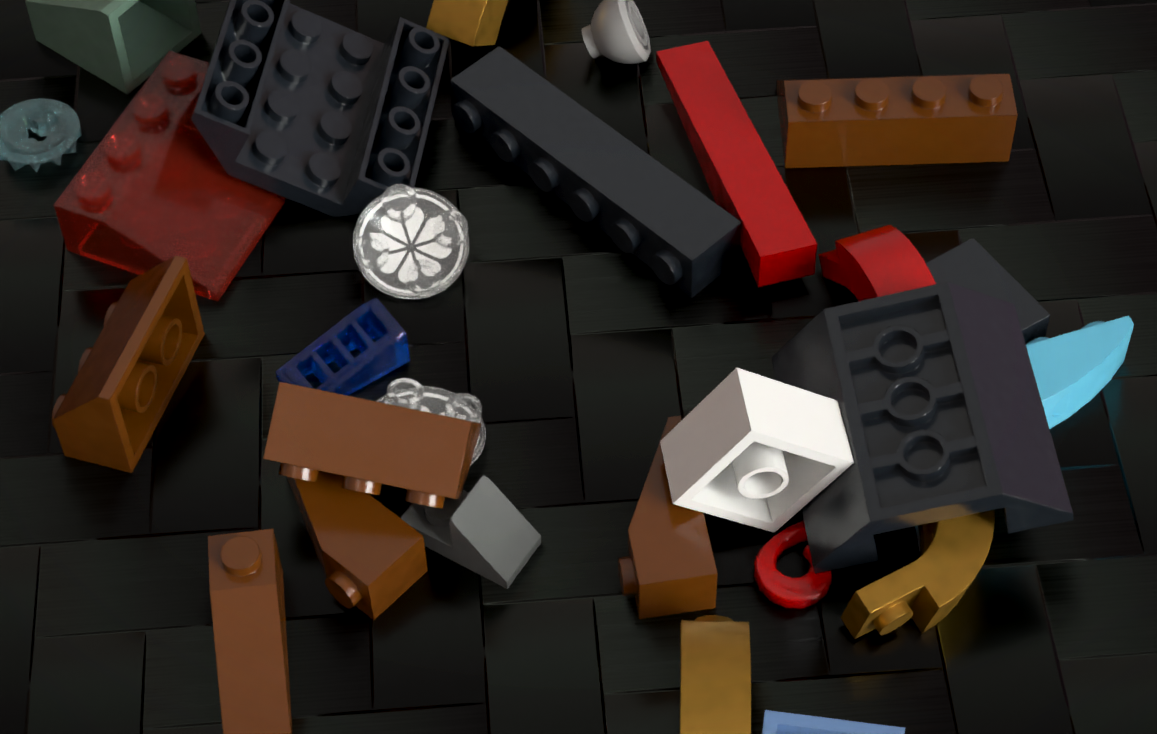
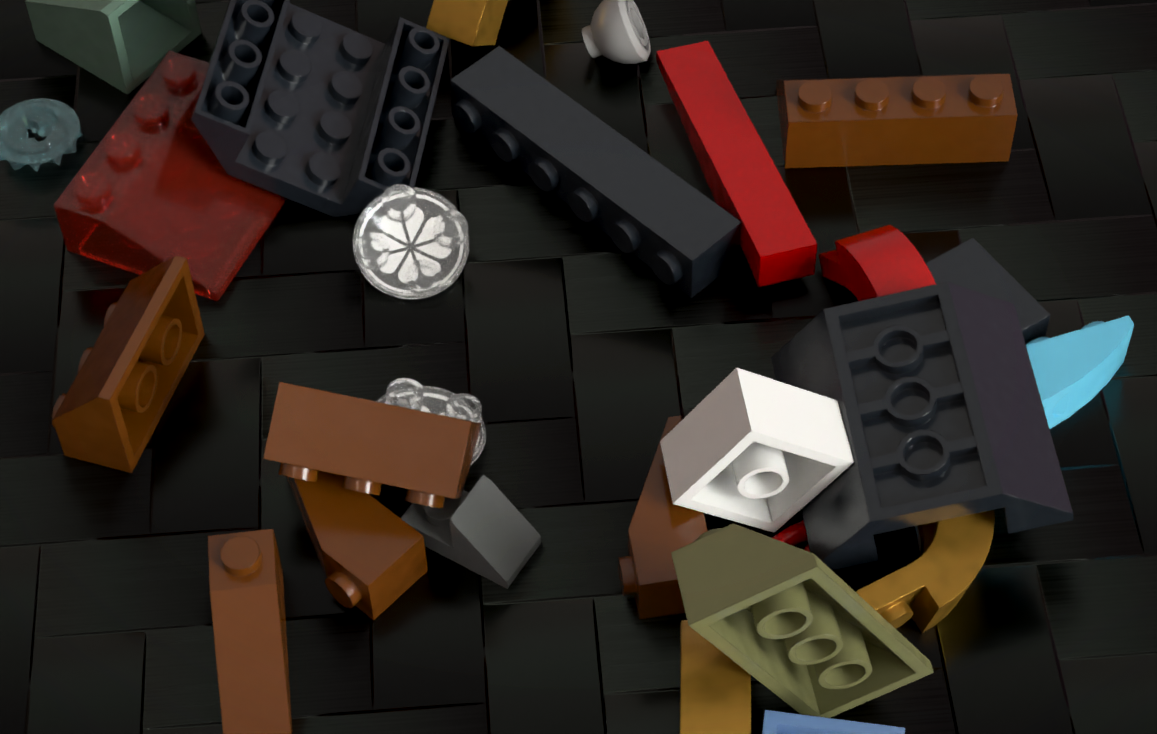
clear blue slope [275,298,410,395] -> none
none -> olive slope [671,523,934,718]

